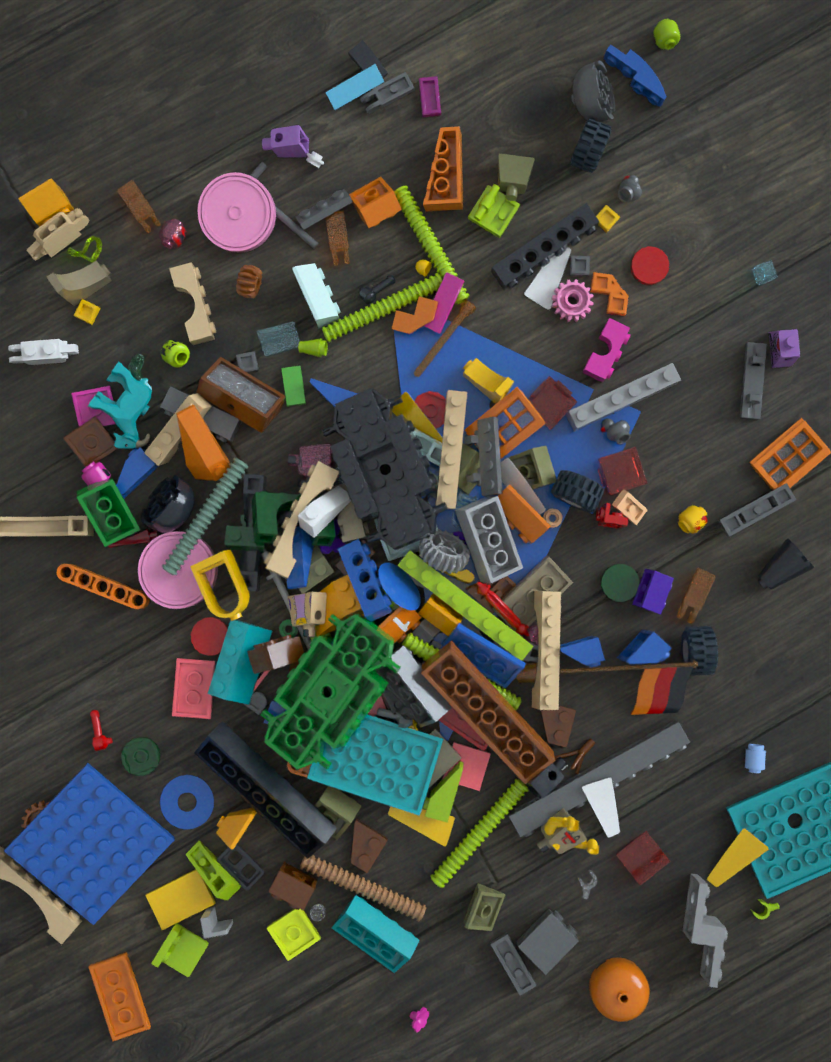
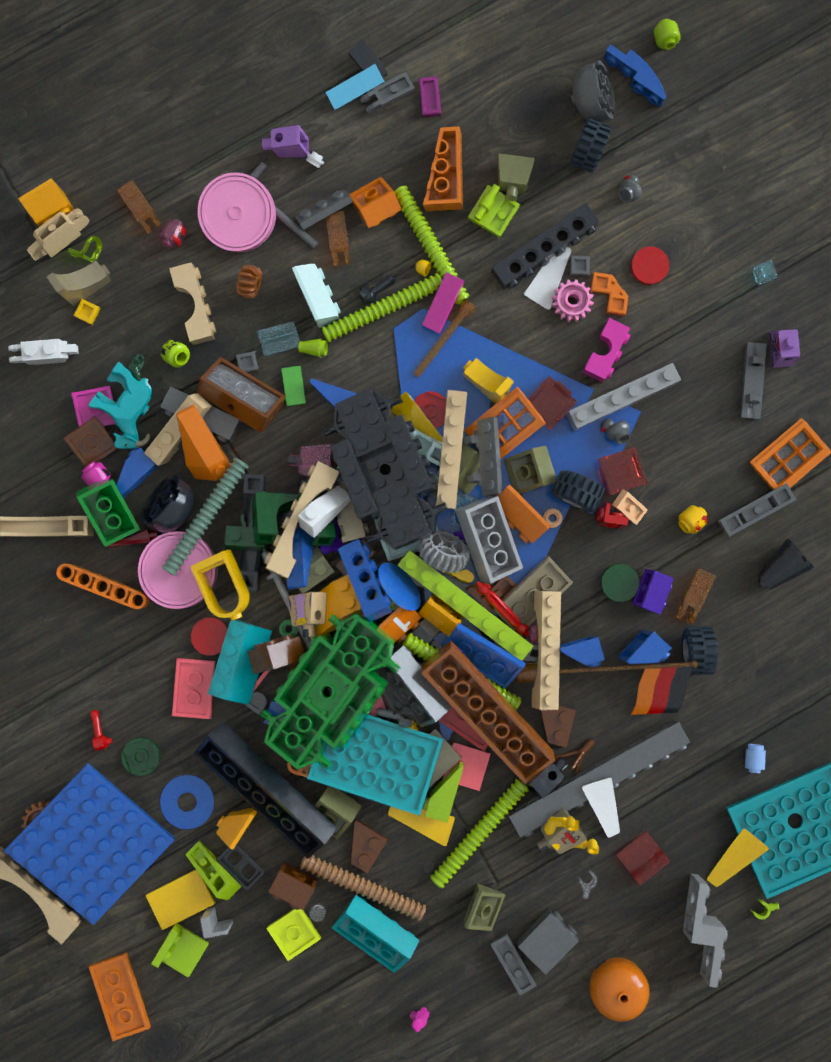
orange tile [392,296,439,334] -> none
white sticker [501,458,545,514] -> none
yellow tile [596,205,620,233] -> none

